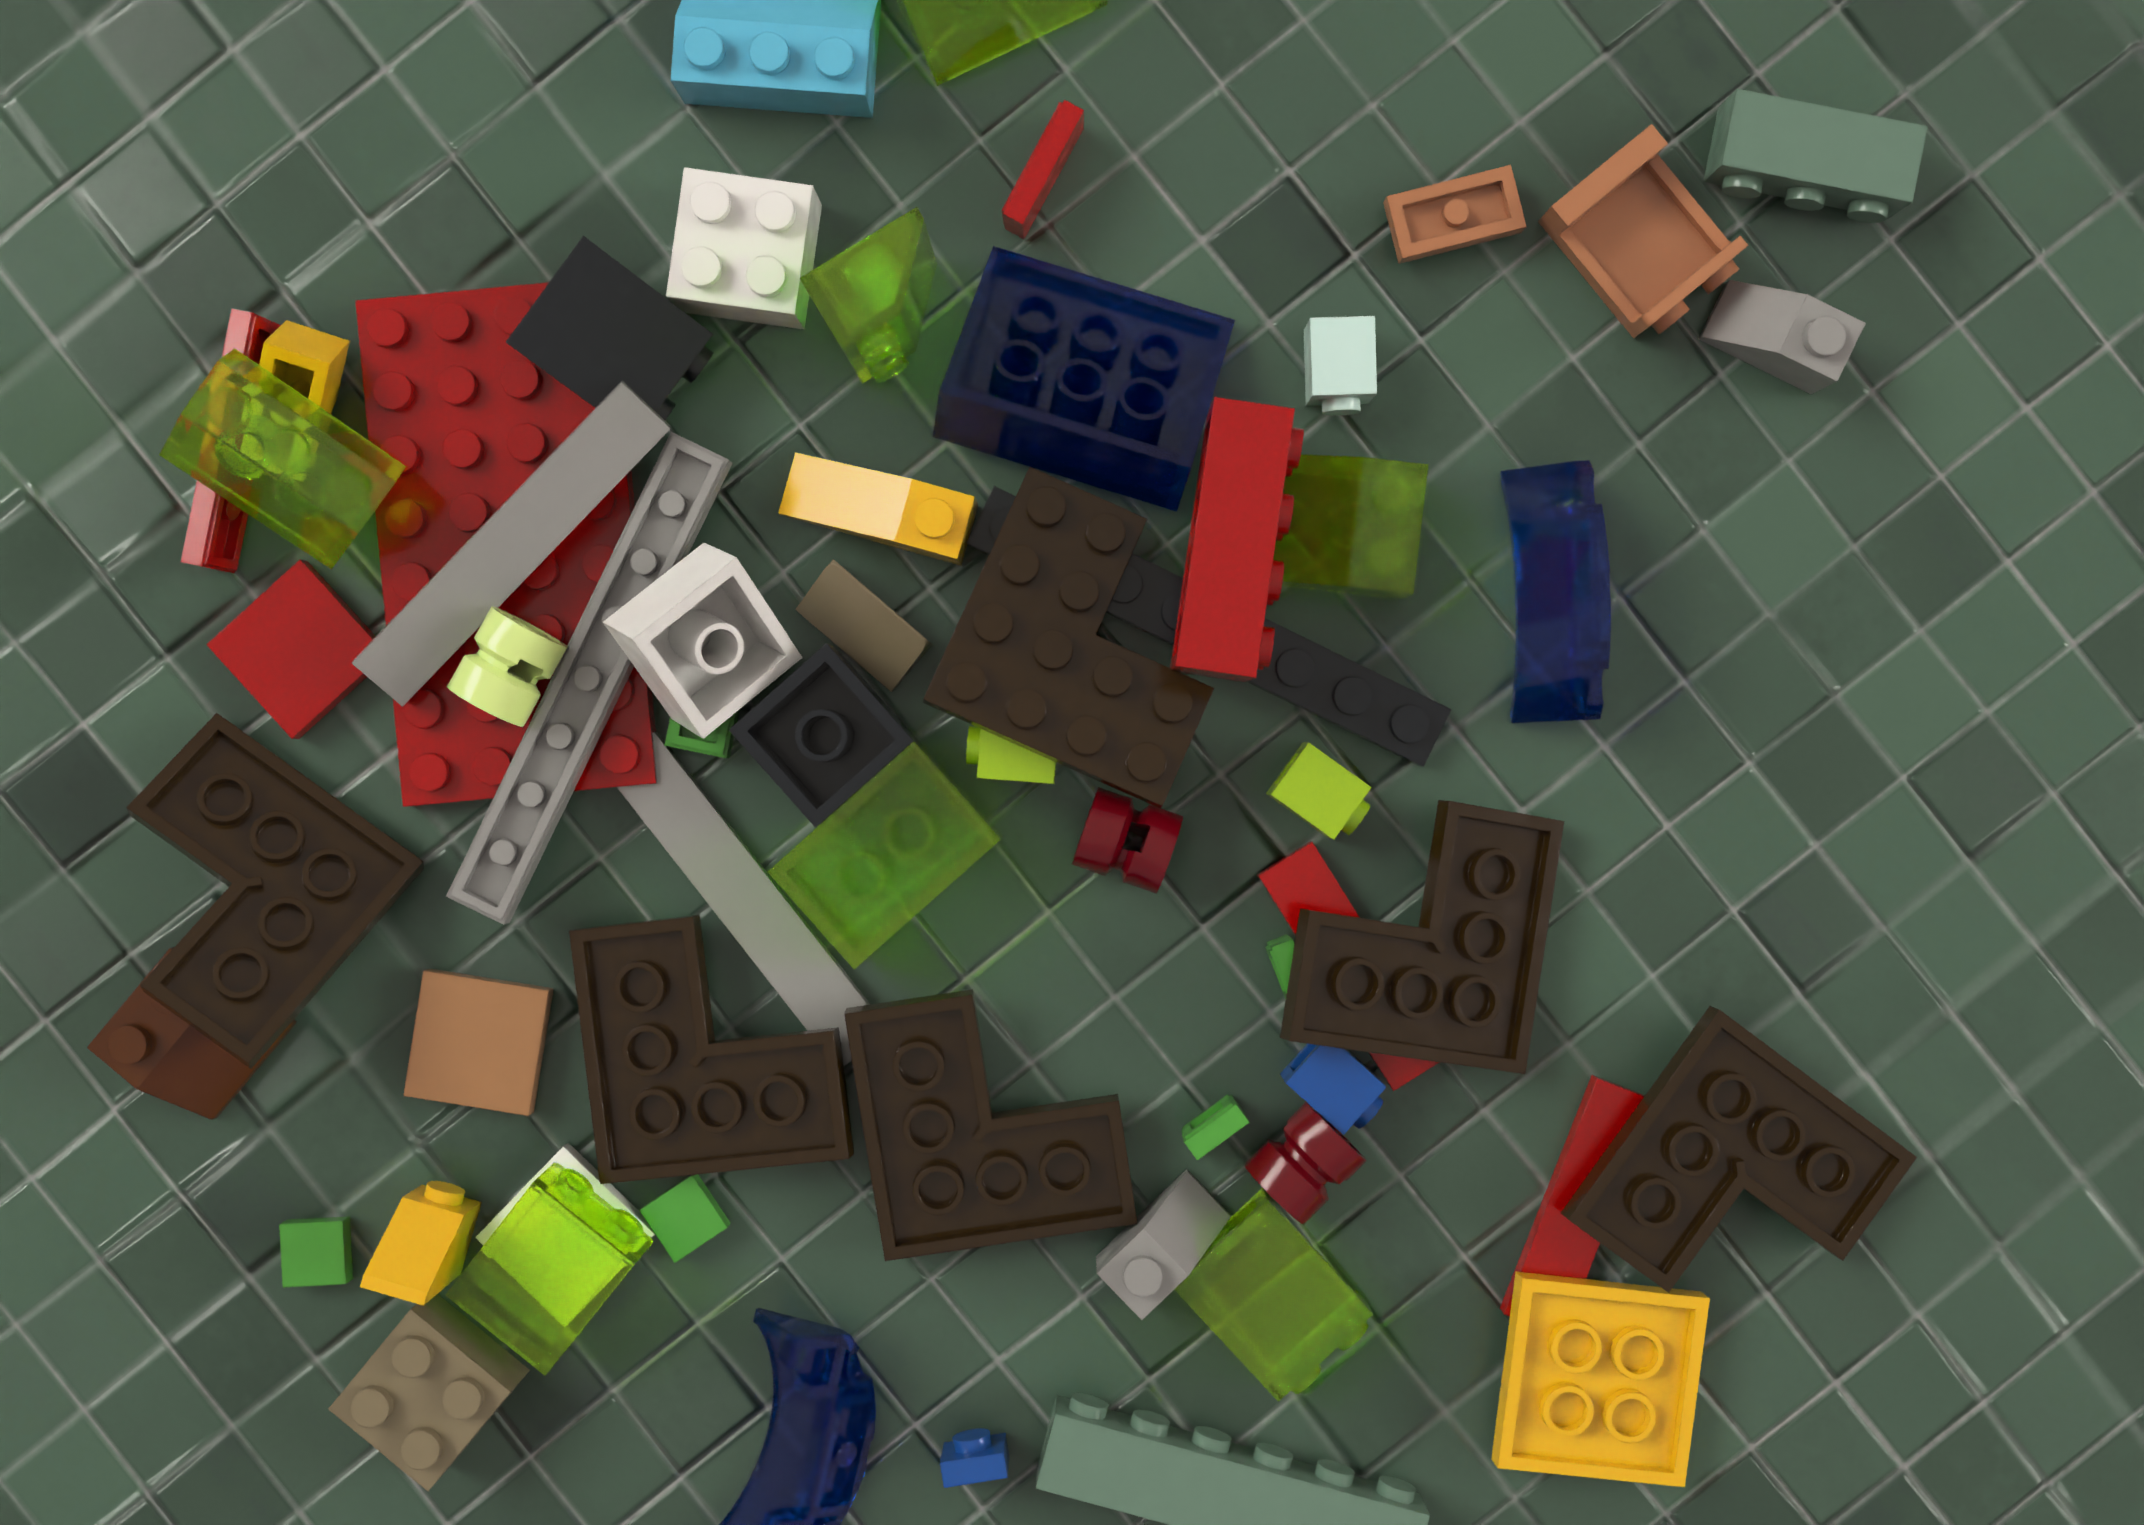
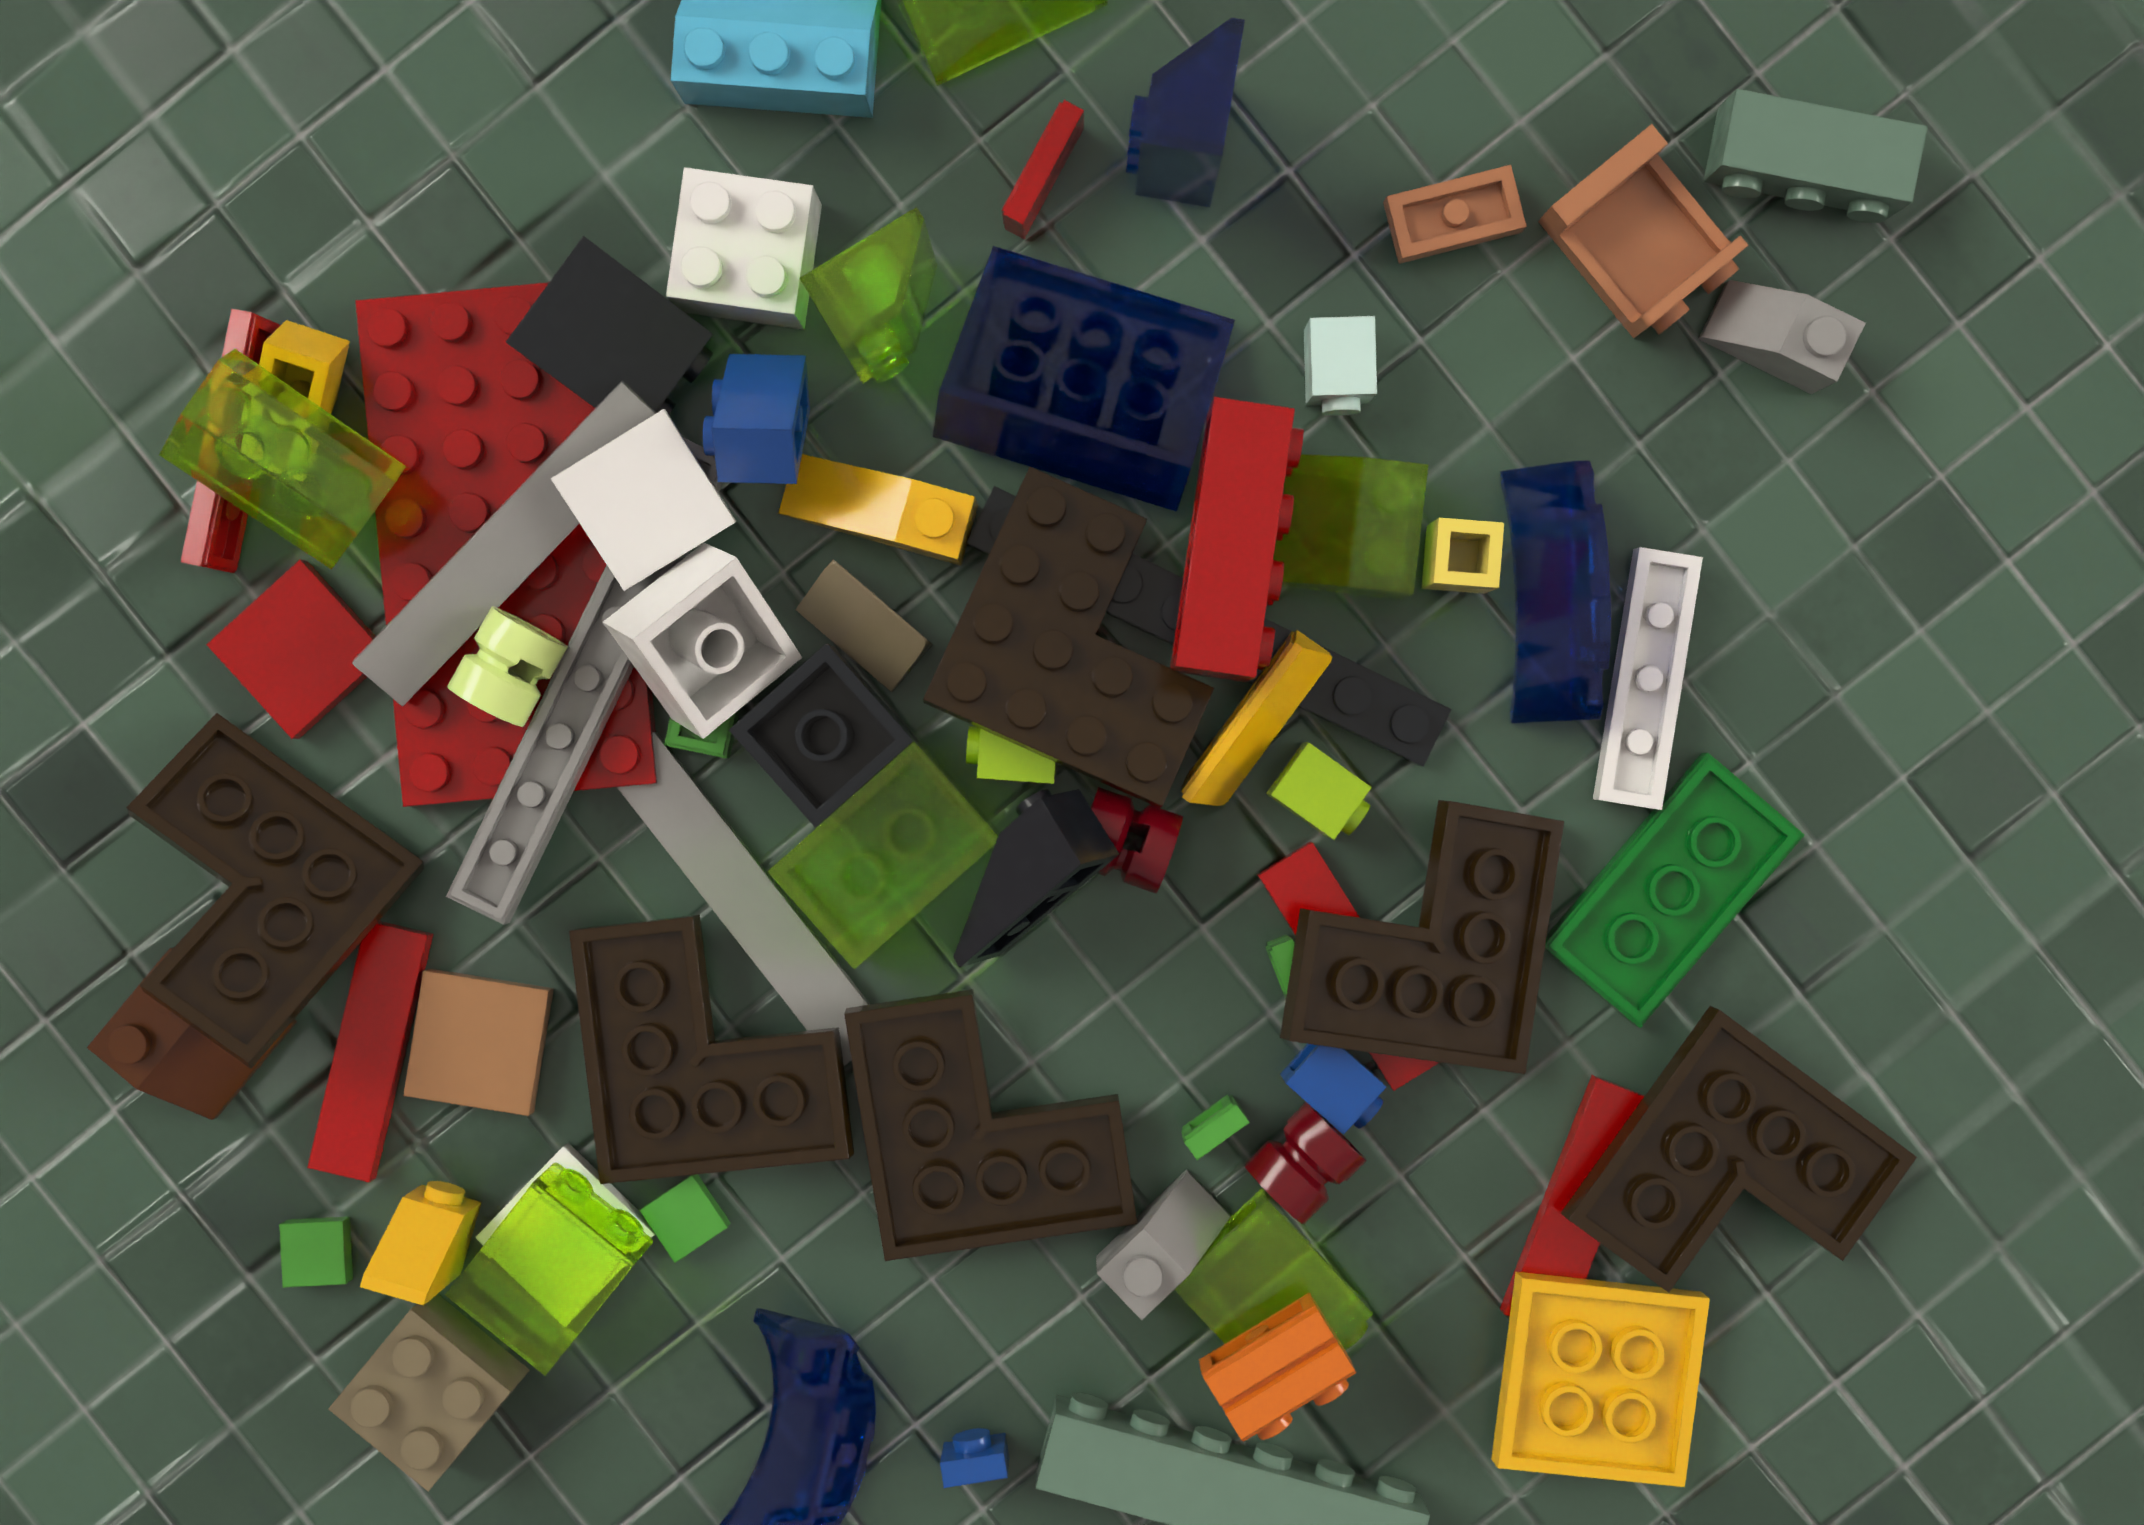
none -> red tile [307,921,433,1182]
none -> white tile [551,409,736,591]
none -> blue brick [703,354,810,484]
none -> black slope [953,789,1119,968]
none -> clear blue slope [1126,18,1245,207]
none -> yellow slope [1181,630,1332,806]
none -> orange brick [1199,1292,1356,1442]
none -> light yellow brick [1422,518,1504,594]
none -> green tile [1545,753,1805,1028]
none -> white plate [1593,547,1703,810]

